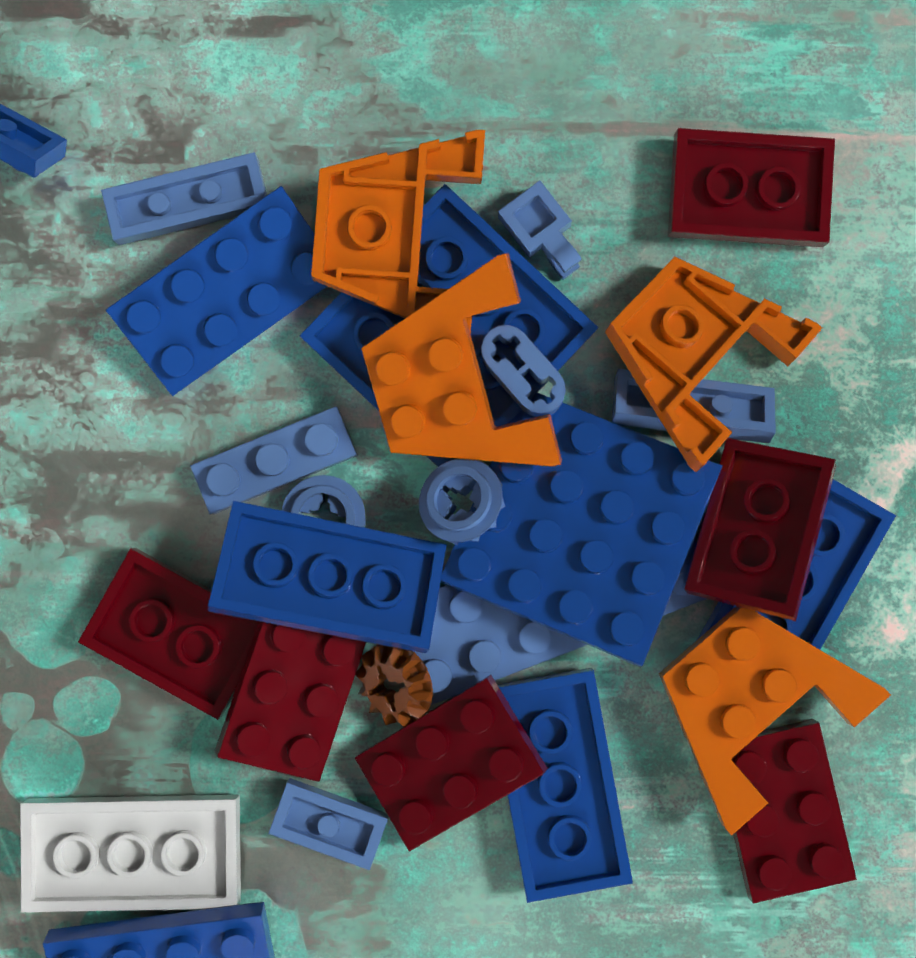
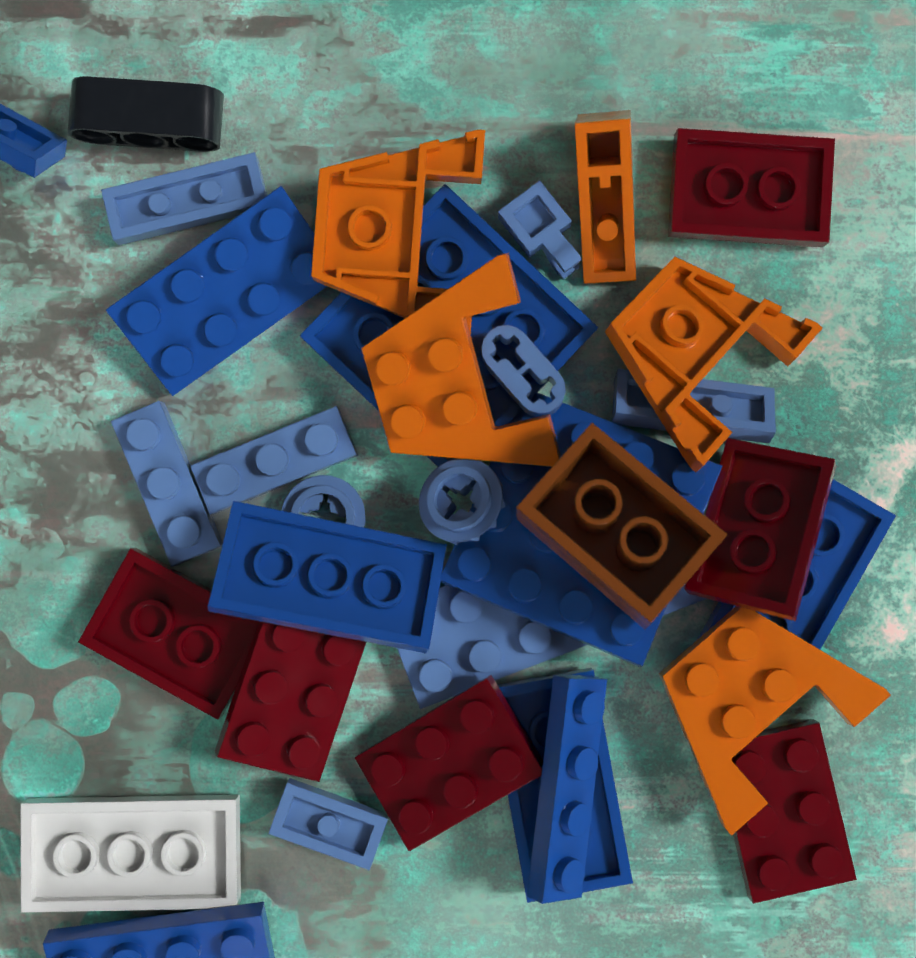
dark orange gear [355,644,433,727] -> none
none -> black beam [68,76,224,152]
none -> medium blue plate [111,401,223,567]
none -> dark orange brick [516,423,728,629]
none -> blue plate [527,675,607,904]
none -> orange slope [575,110,636,284]

